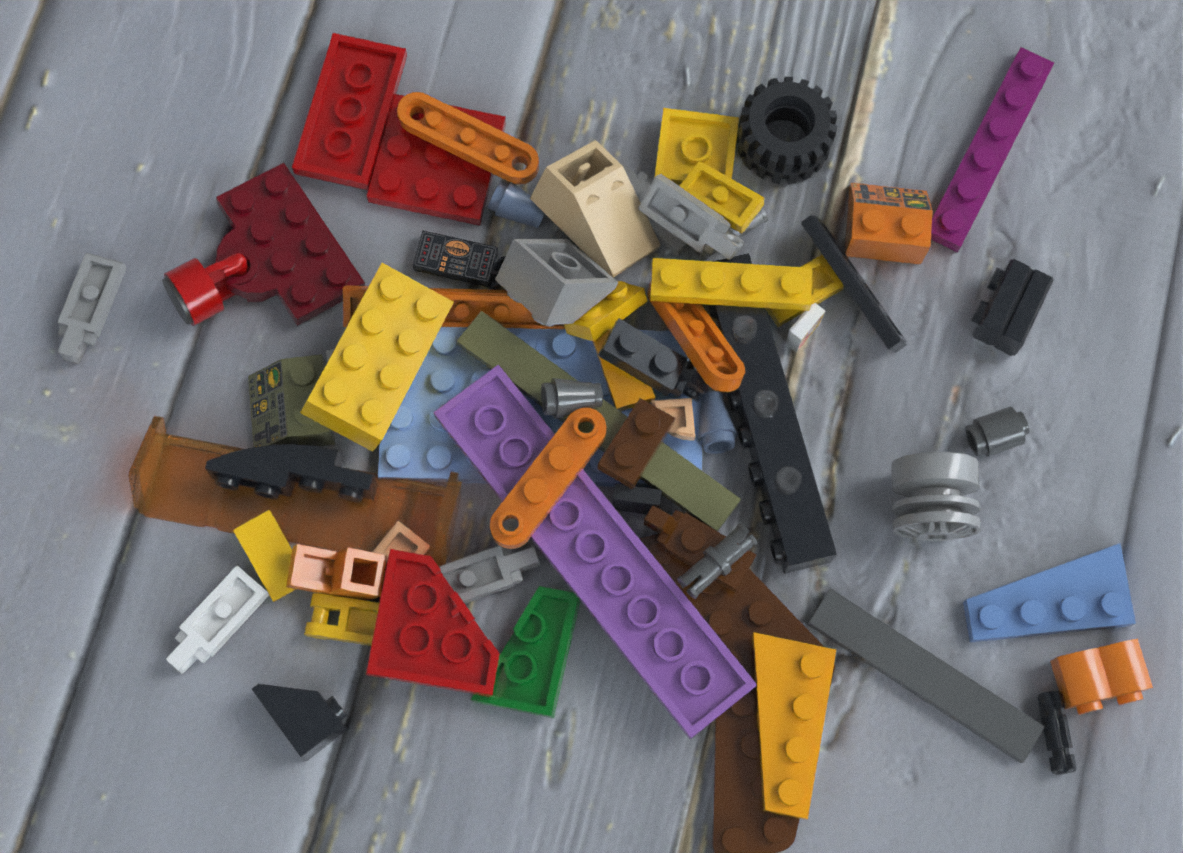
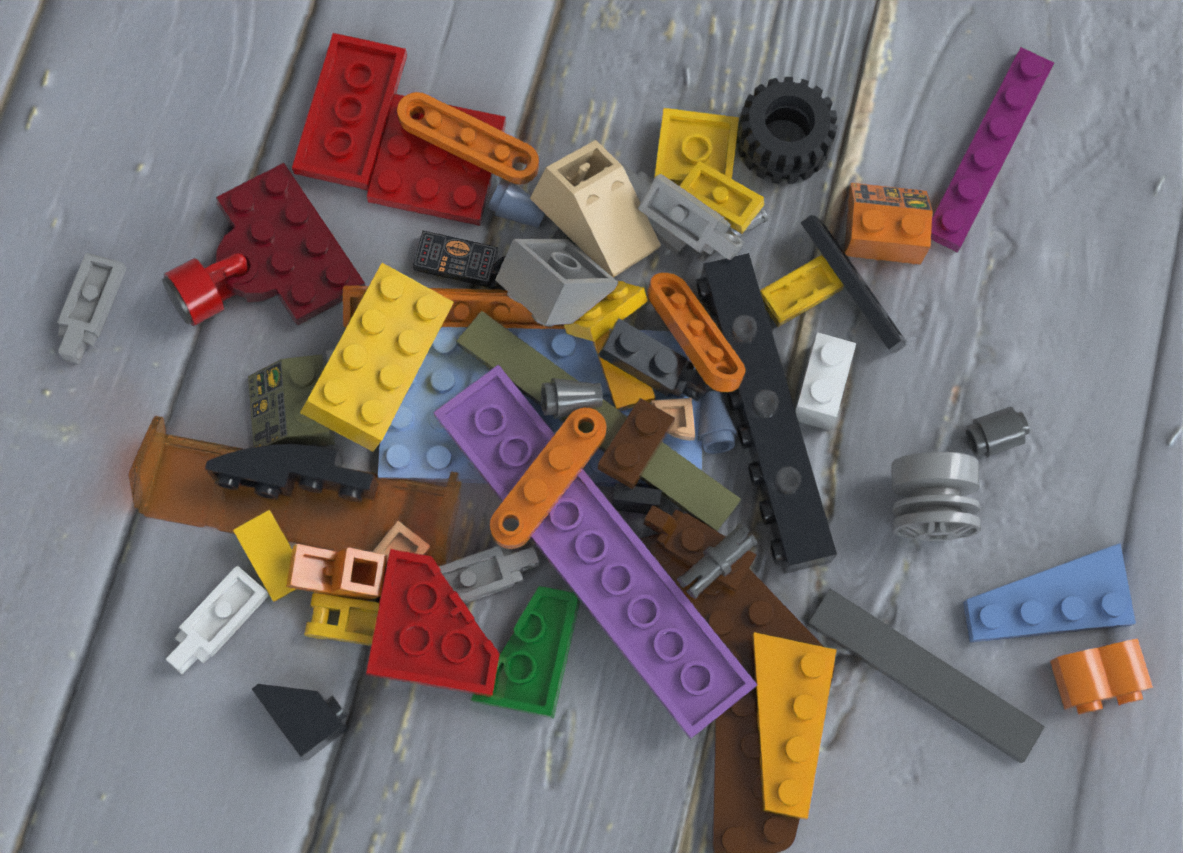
yellow plate [650,258,812,311] -> none
white tile [785,303,826,352] -> none
black brick [971,259,1054,356] -> none
black axle [1037,691,1077,775] -> none
none -> white brick [794,332,856,430]

